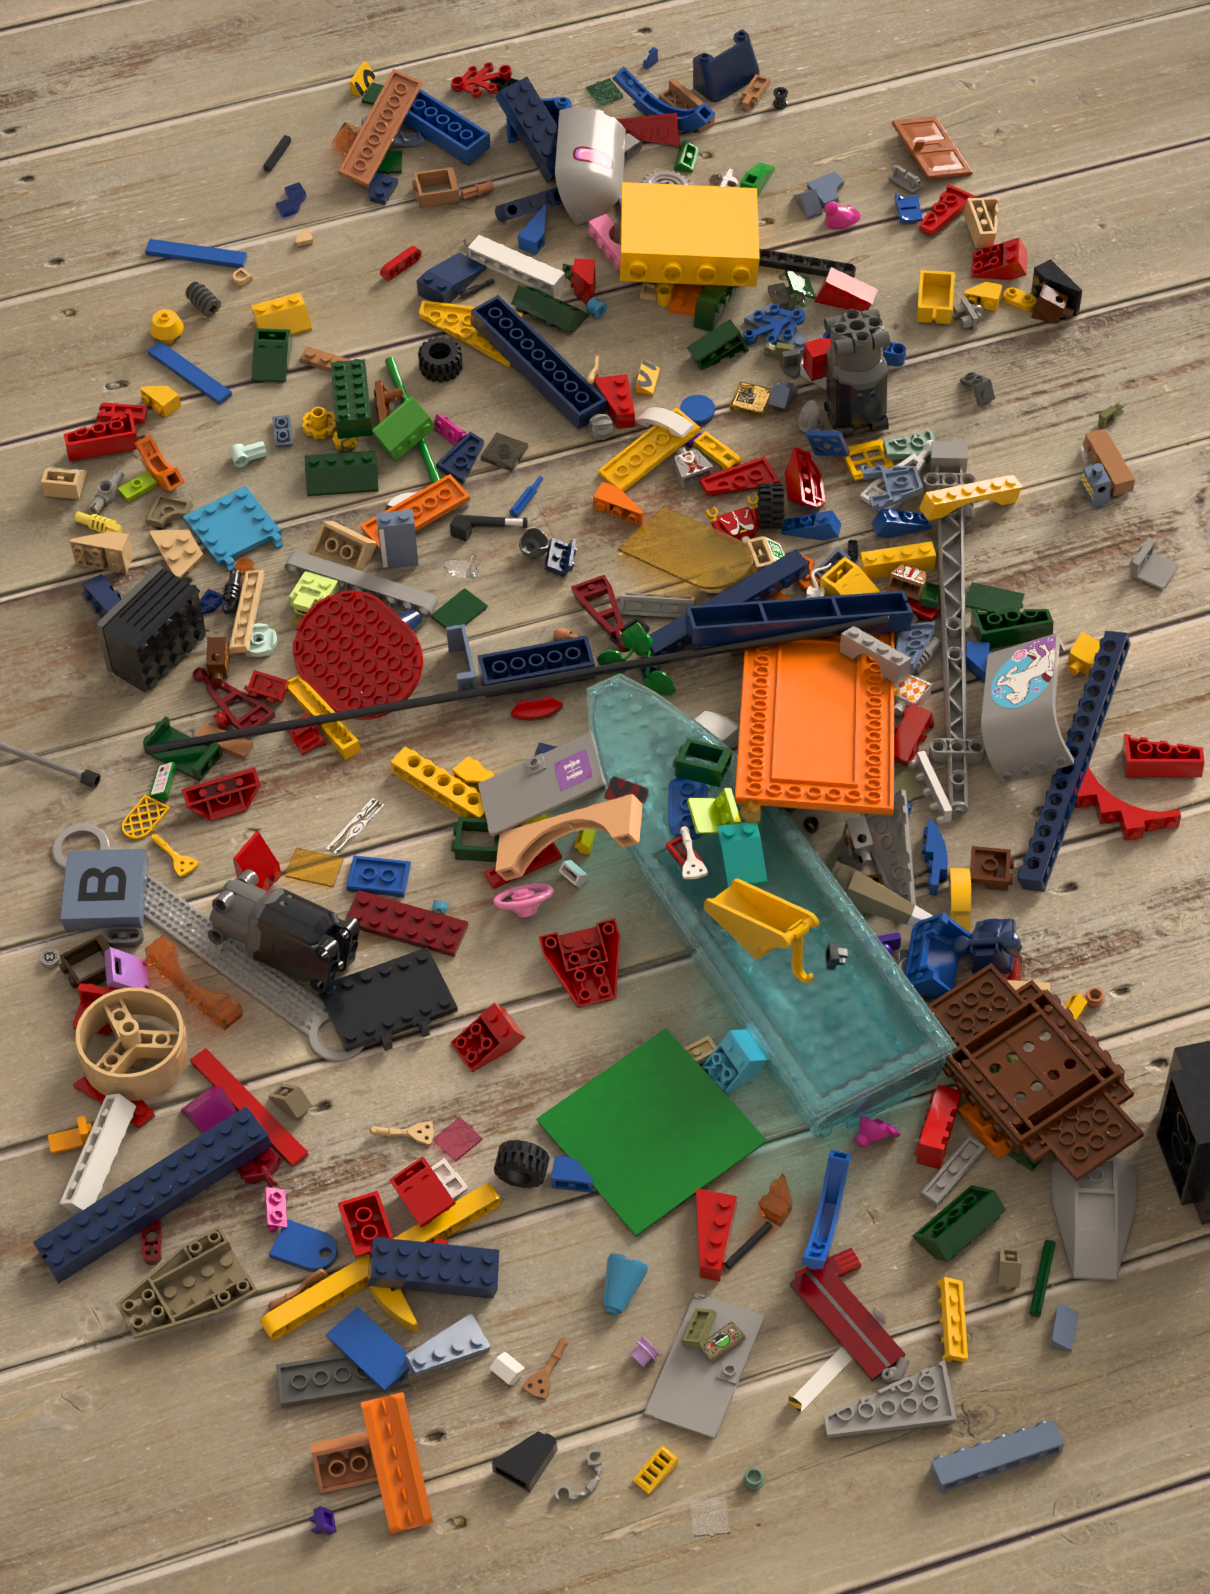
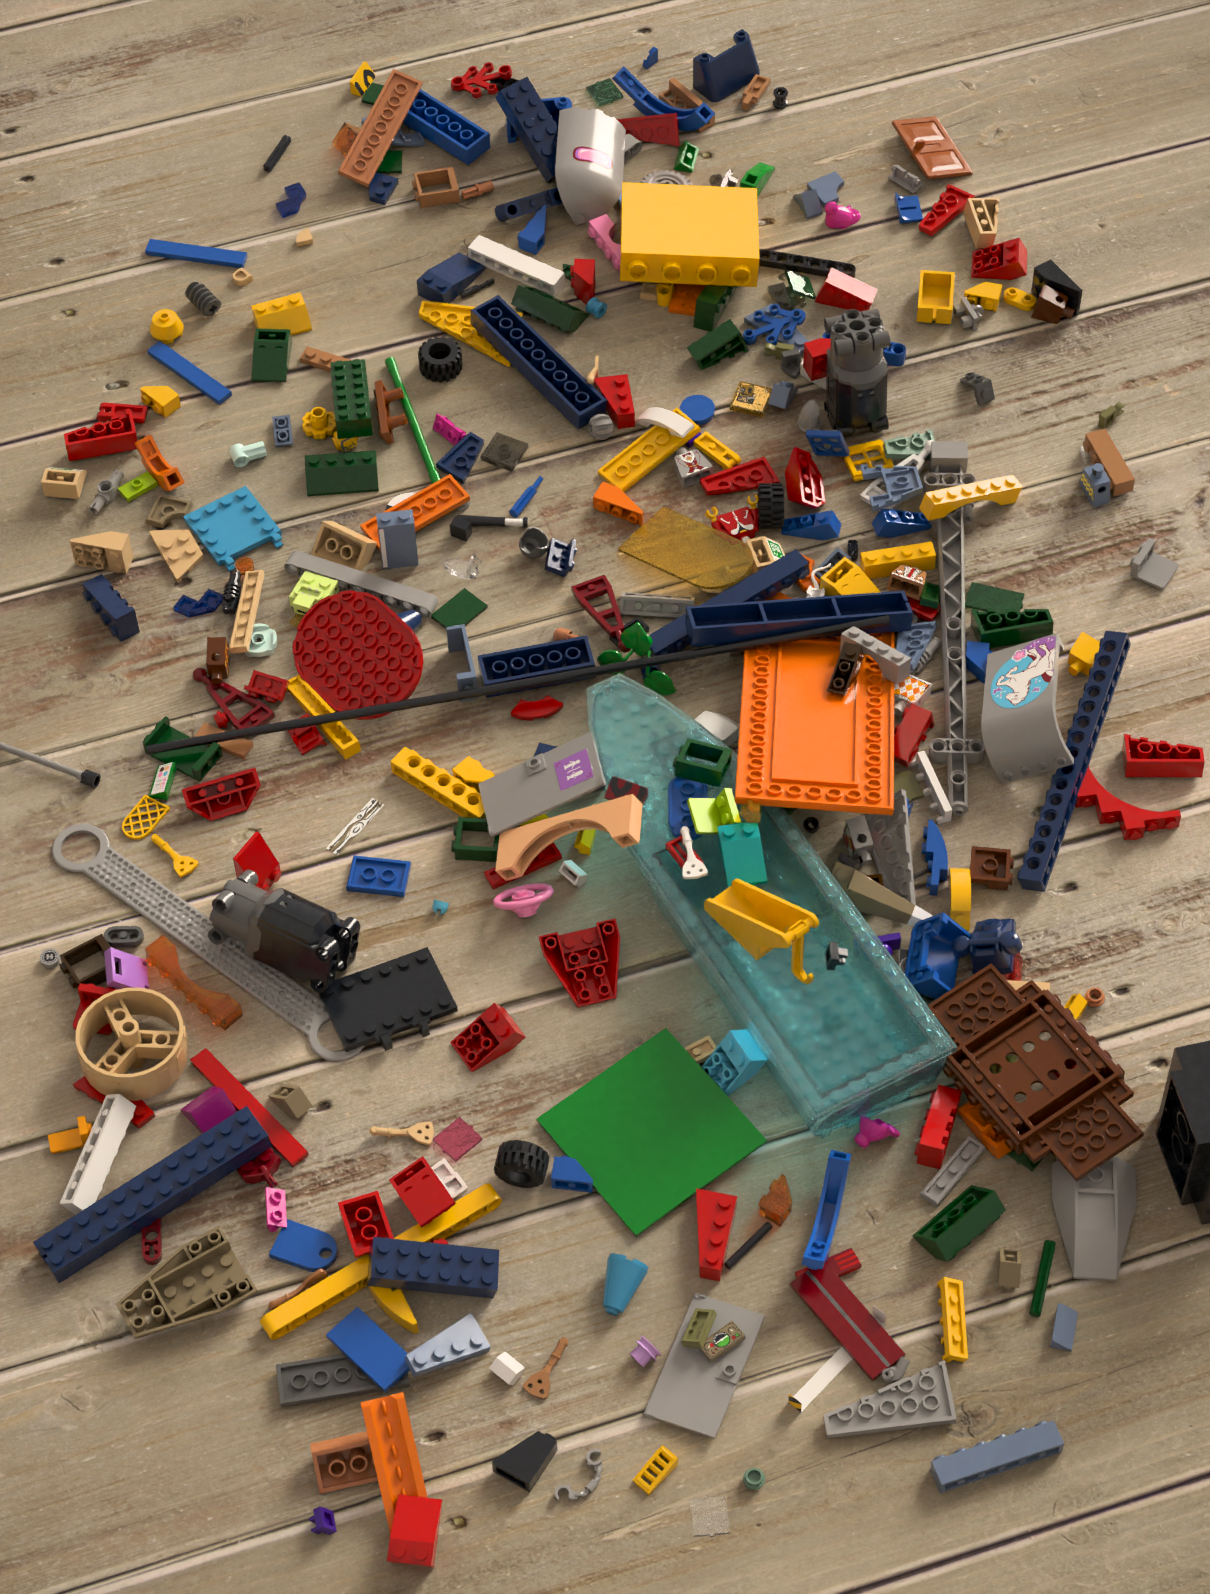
sand blue tile [60,849,149,930] -> none
light yellow hinge [74,511,123,533] -> none
black piece [96,564,206,692] -> none
clear yellow piece [285,848,344,888] -> none
dark red plate [345,891,469,957] -> none
bright green slope [372,396,435,461] -> none
red beam [380,246,422,281] -> none
yellow slope [636,360,660,395] -> none
none -> red slope [387,1494,443,1568]
none -> dark brown slope [827,642,864,696]

